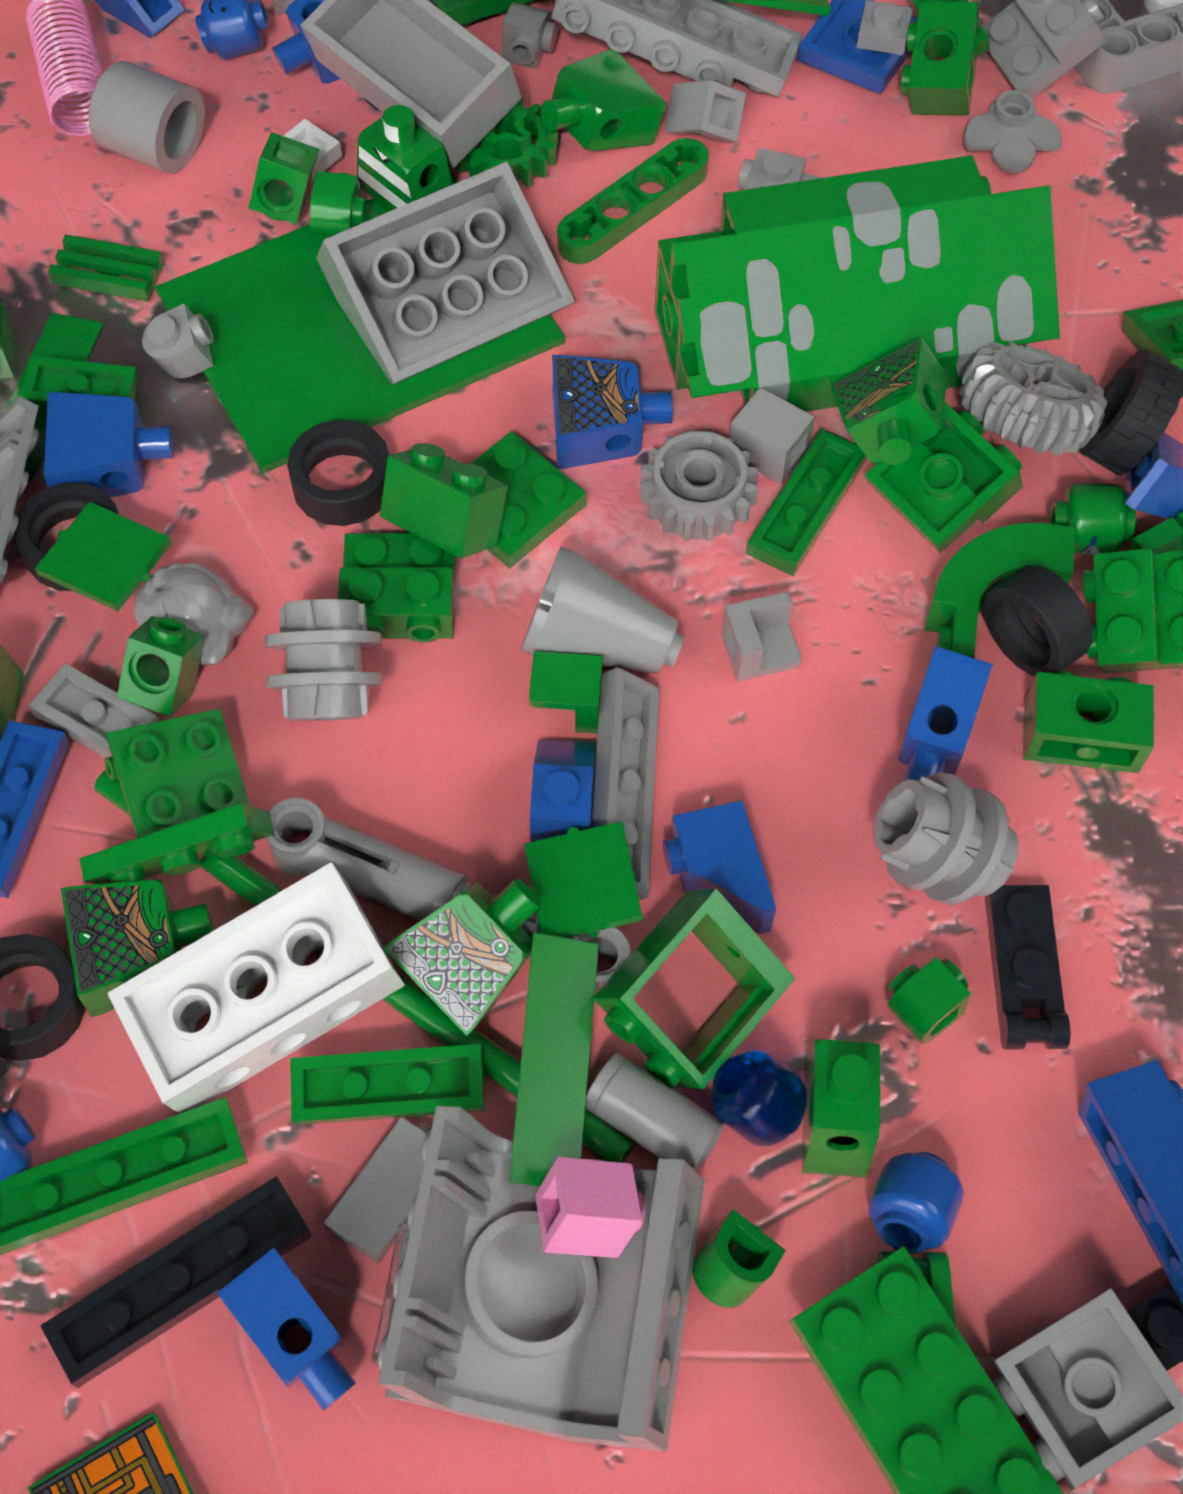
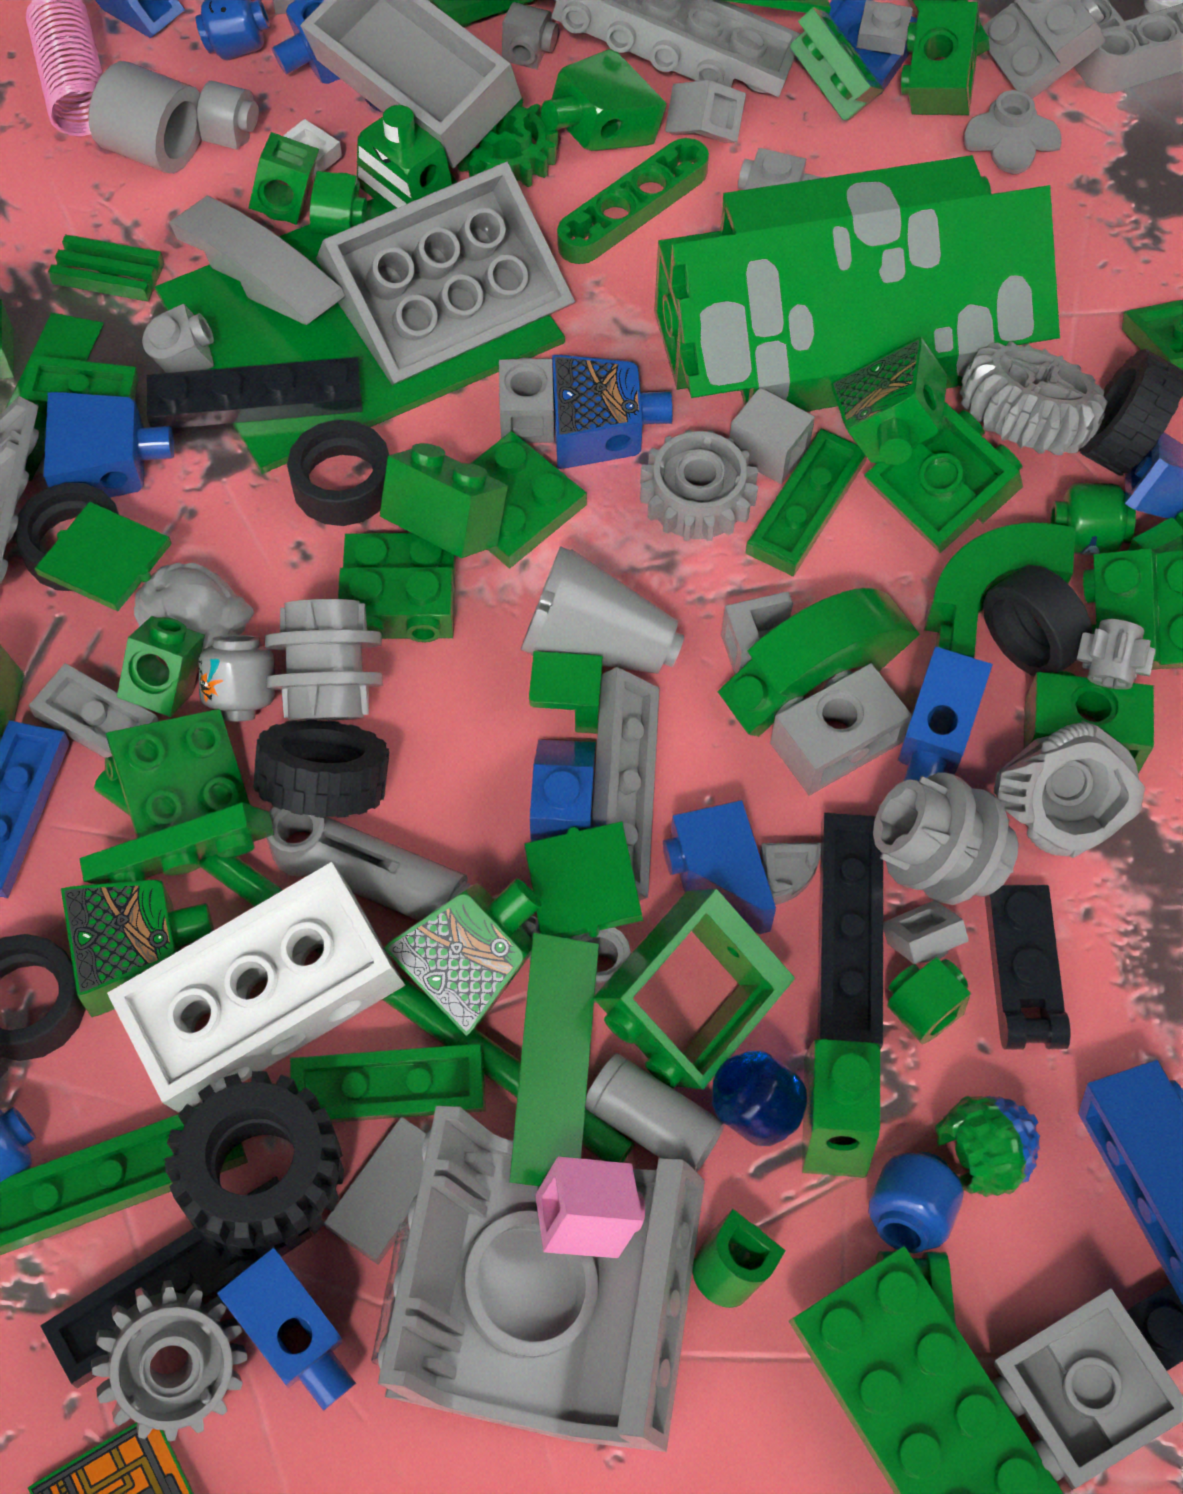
none -> light grey gear [91,1280,247,1441]
none -> black plate [146,357,363,428]
none -> black tyre [165,1071,344,1257]
none -> light grey slope [169,195,345,325]
none -> light grey plate [197,80,259,150]
none -> light grey head [199,635,275,721]
none -> black tyre [253,719,389,818]
none -> light grey brick [499,358,554,443]
none -> green arch [717,588,920,737]
none -> light grey tile [760,843,821,905]
none -> light grey brick [770,663,912,796]
none -> green bracket [790,8,884,120]
none -> black plate [817,813,883,1050]
none -> light grey plate [883,900,969,965]
none -> green piece [935,1096,1040,1197]
none -> light grey helmet [993,720,1145,858]
none -> light grey gear [1076,619,1156,689]

